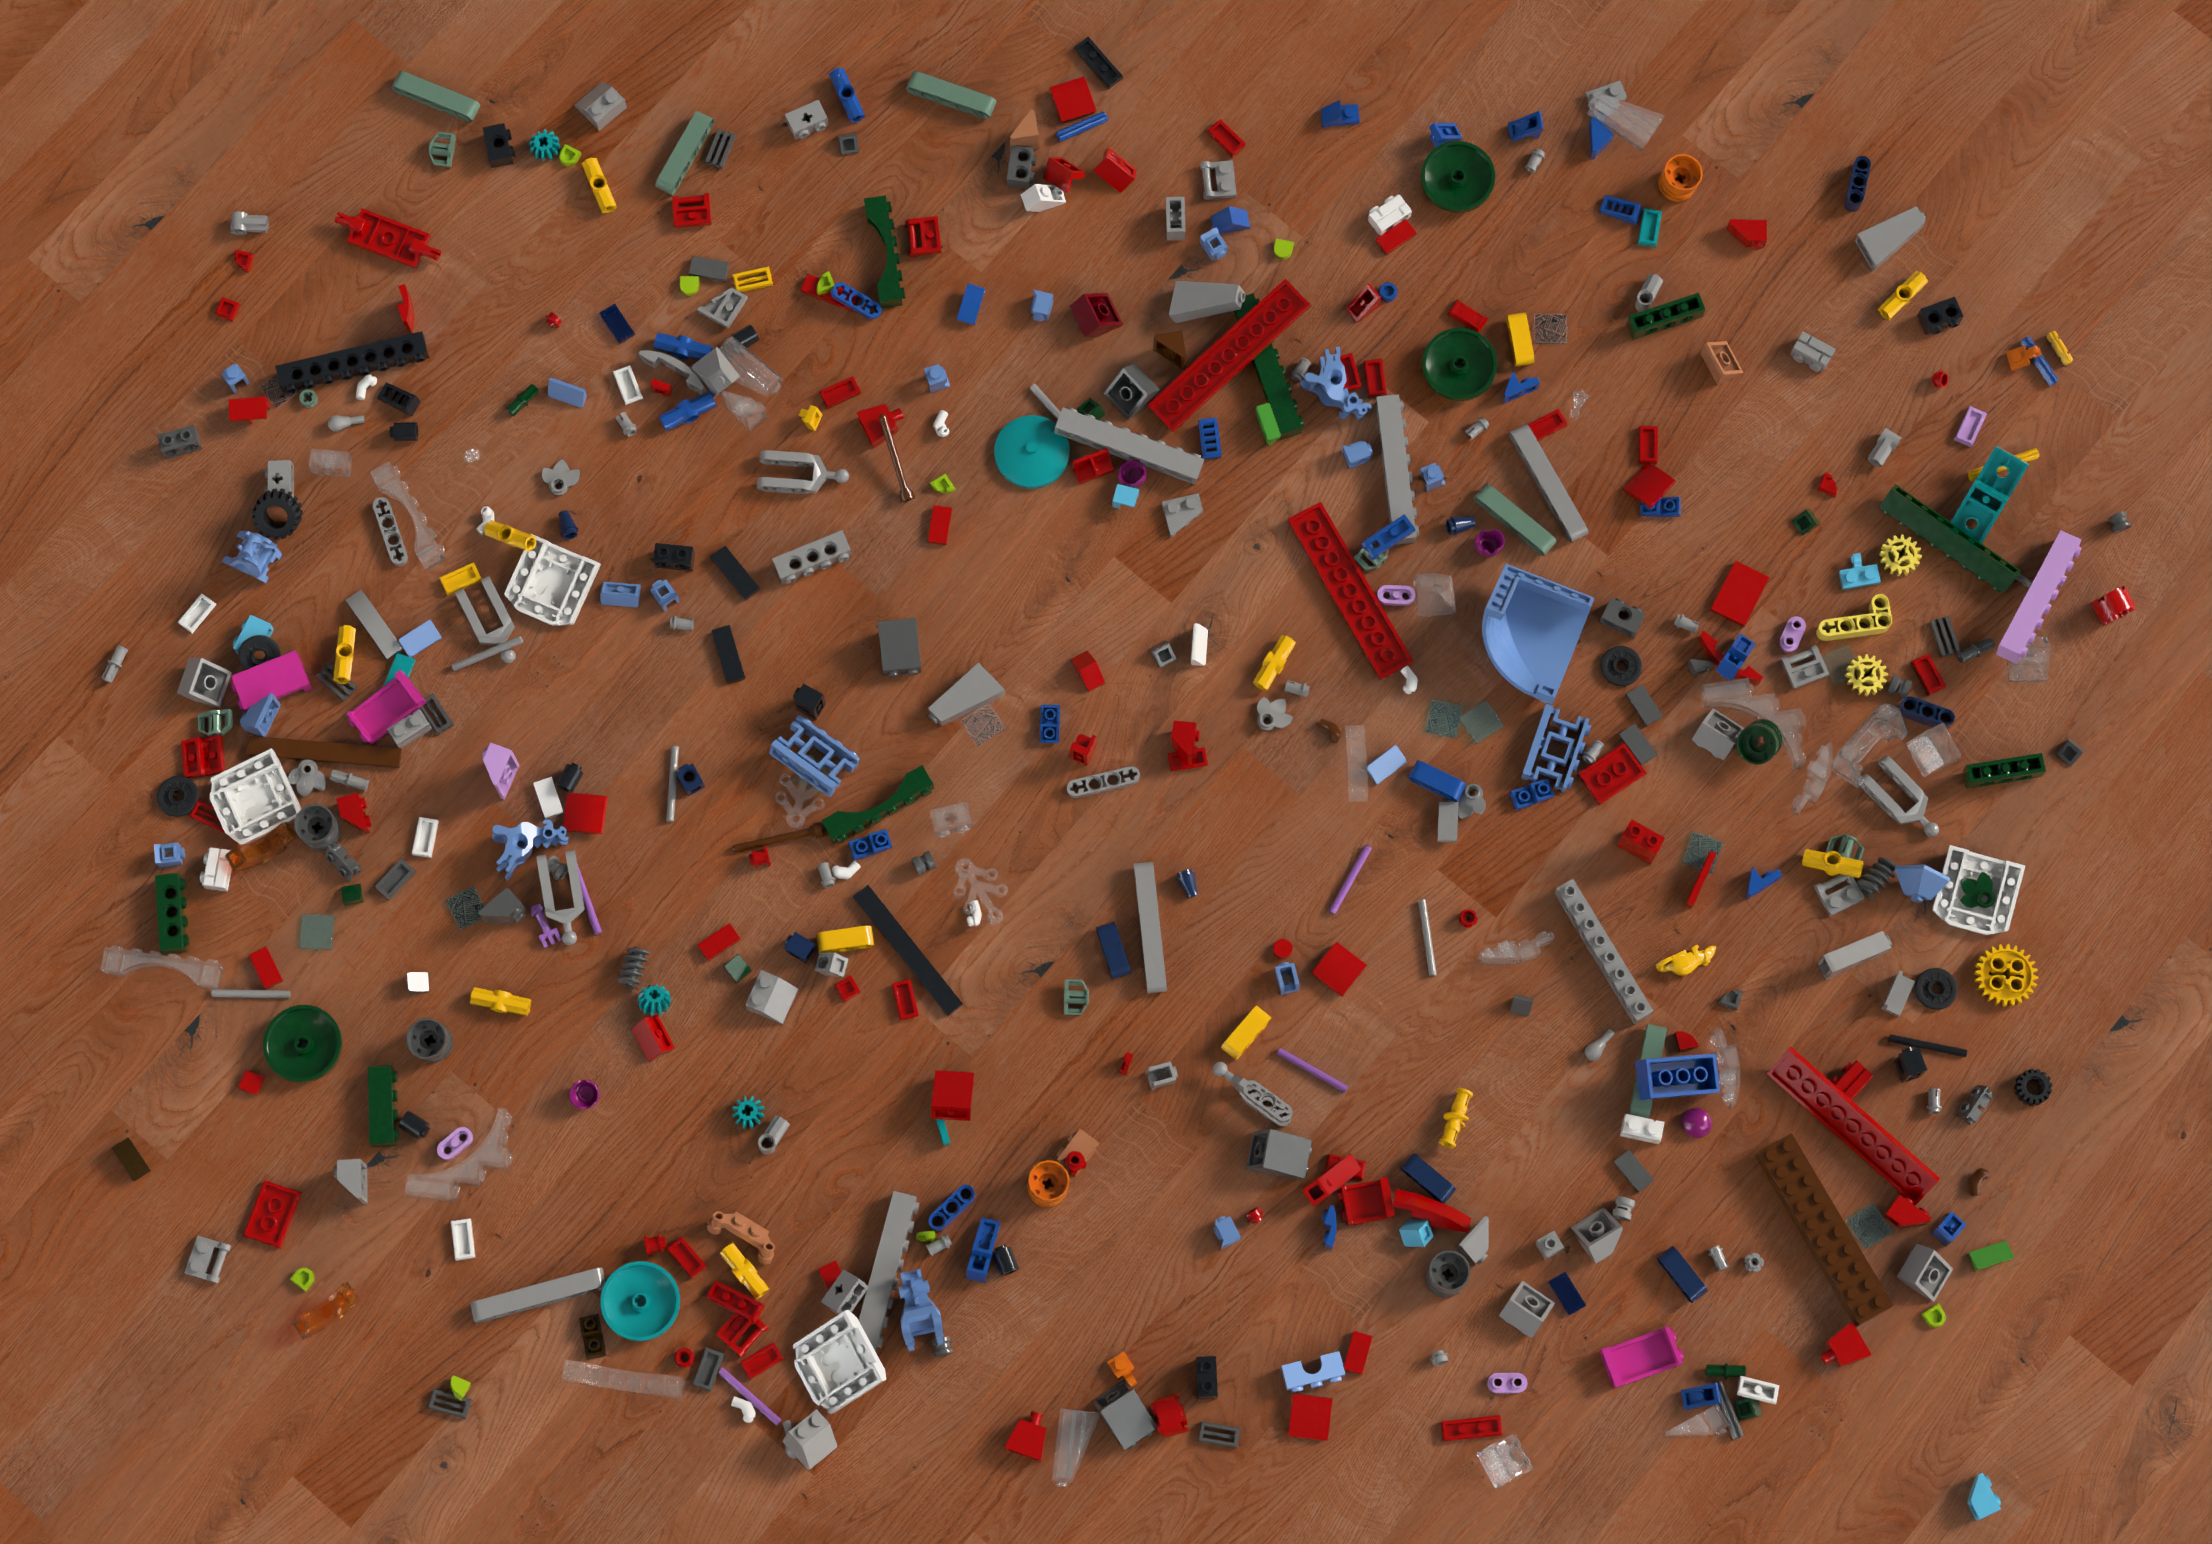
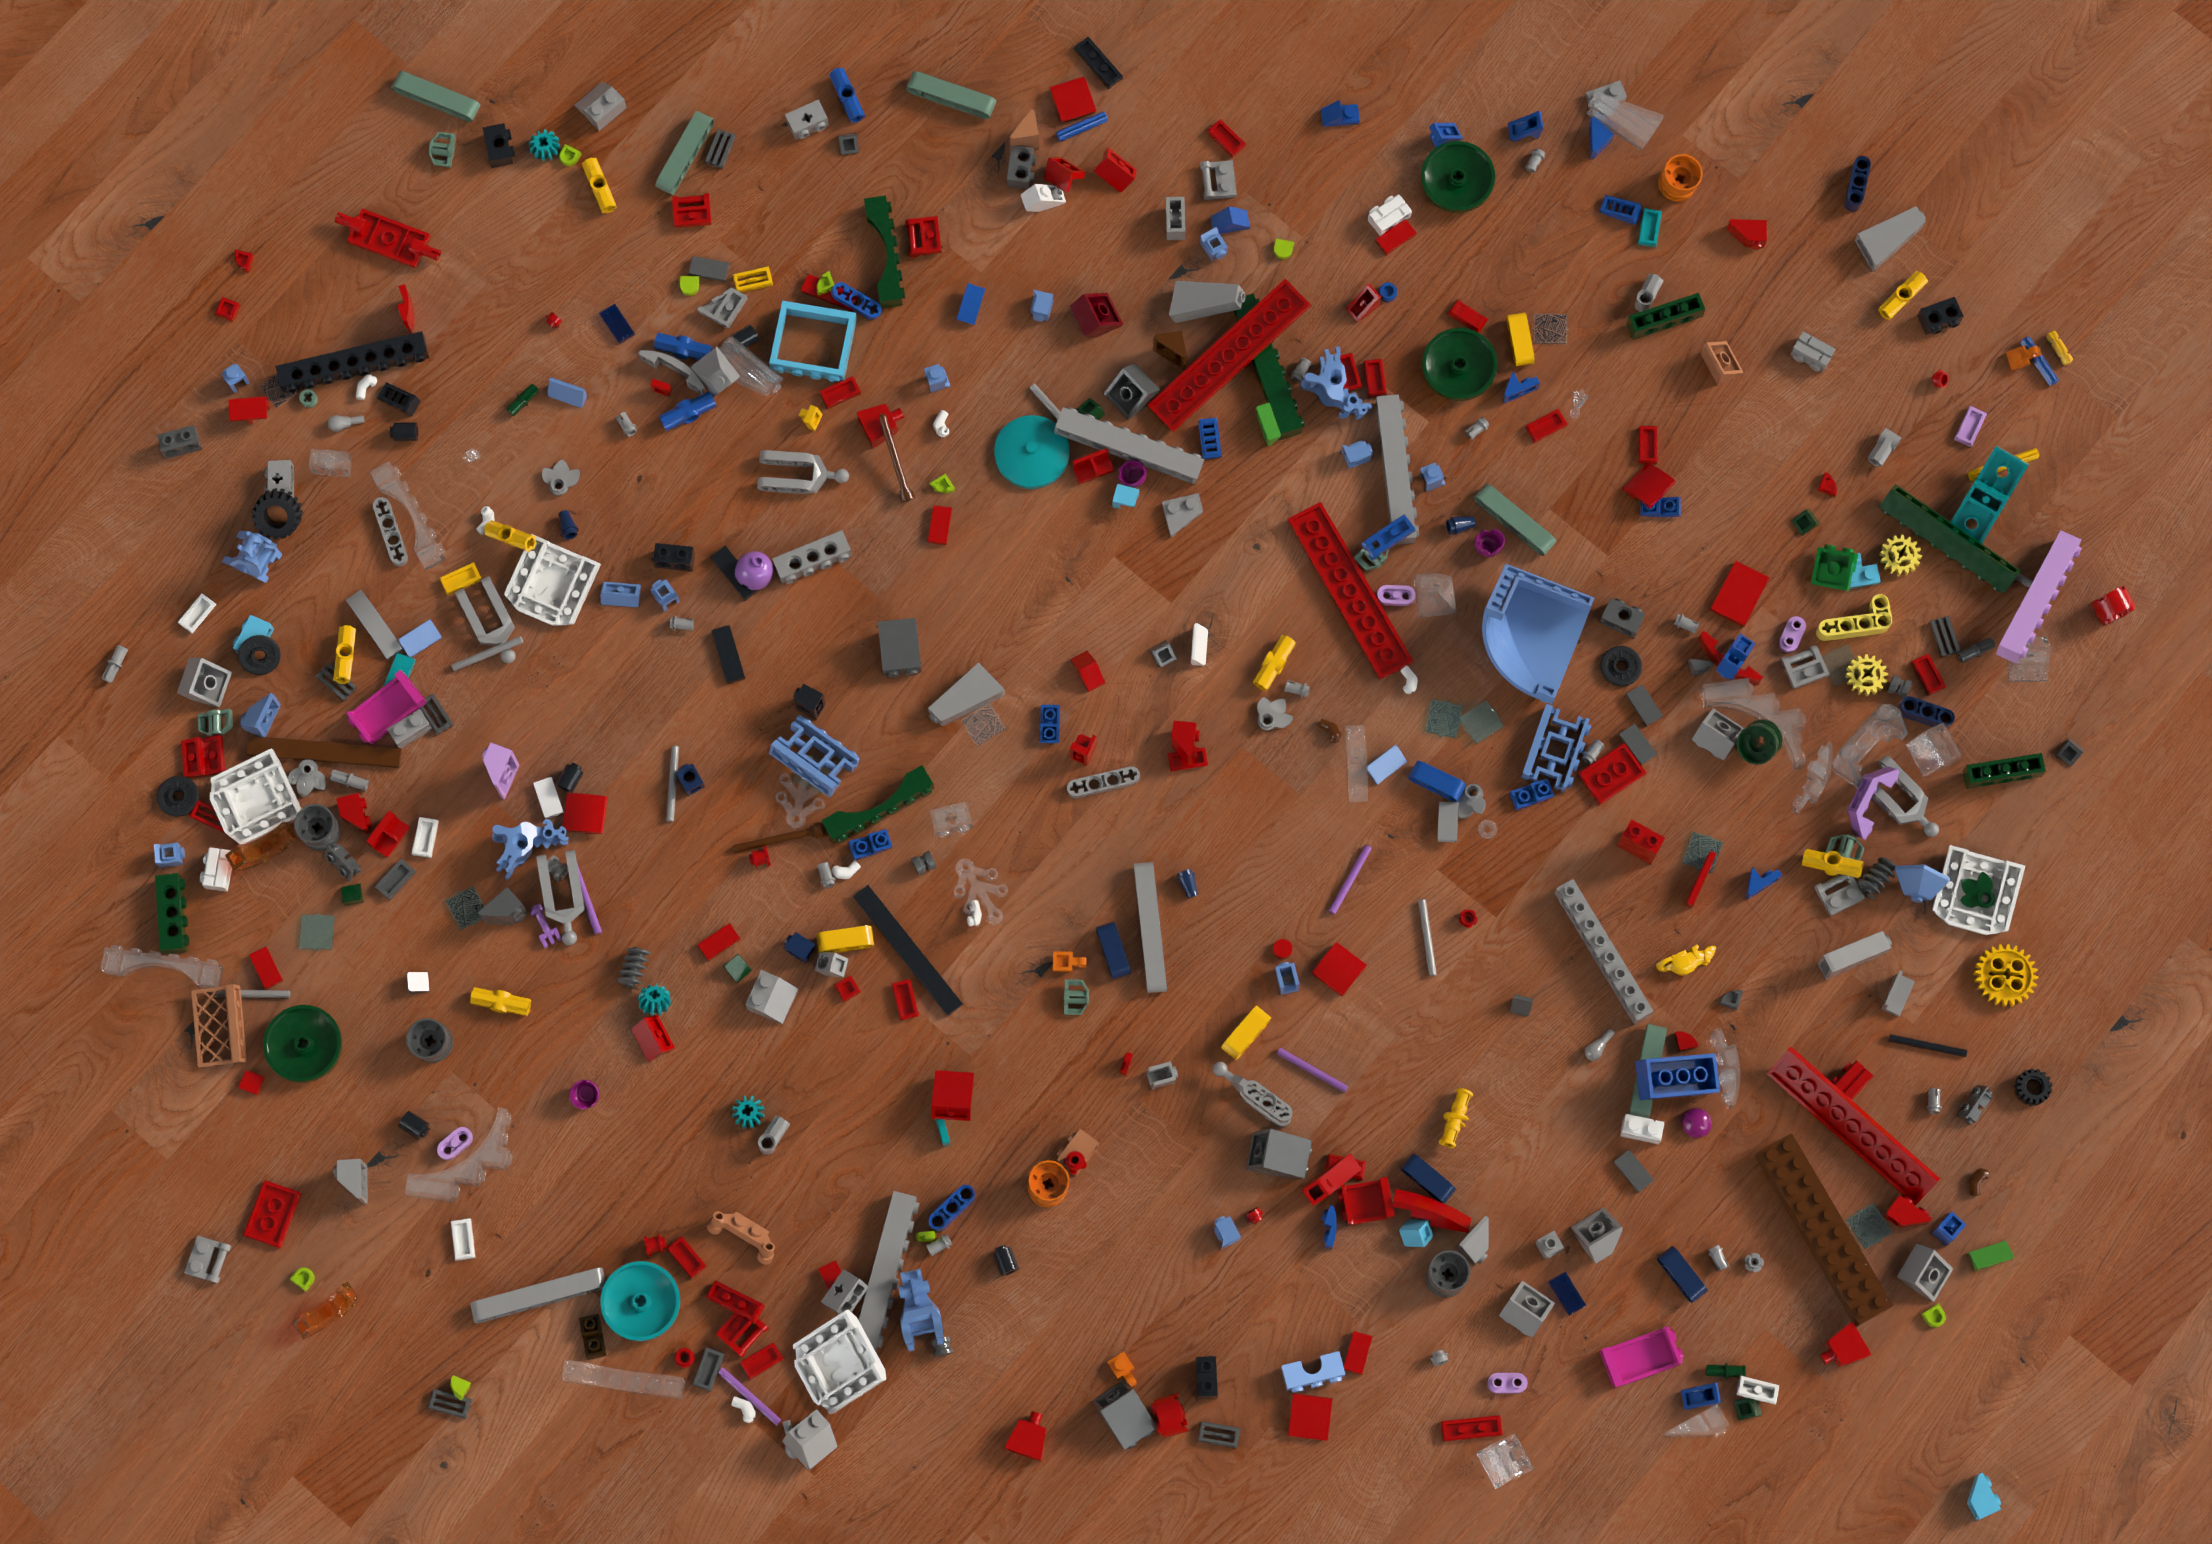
dark brown slope [111,1137,151,1182] -> none
light grey piece [230,211,269,235] -> none
dark pink panel [230,650,312,713] -> none
dark green brick [368,1065,399,1147] -> none
white tile [613,365,643,405] -> none
yellow piece [720,1243,769,1300] -> none
clear slope [721,391,766,431] -> none
blue slope [966,1217,1001,1283] -> none
clear slope [1052,1408,1100,1487] -> none
clear slope [1477,931,1555,966] -> none
light grey beam [1509,424,1588,542] -> none
light grey wheel [1611,1196,1635,1221] -> none
dark grey axle [1717,1382,1743,1439] -> none
black brick [1894,1047,1927,1083] -> none
black wheel [1915,968,1958,1010] -> none
dark grey wheel [2108,511,2132,533] -> none
none -> nougat fence [191,984,247,1068]
none -> red panel [366,811,410,858]
none -> medium lavender cylinder [734,551,773,590]
none -> medium azure window [769,301,857,382]
none -> orange plate [1053,951,1087,972]
none -> clear plate [1478,820,1497,839]
none -> green plate [1811,544,1858,591]
none -> medium lavender slope [1847,766,1900,840]

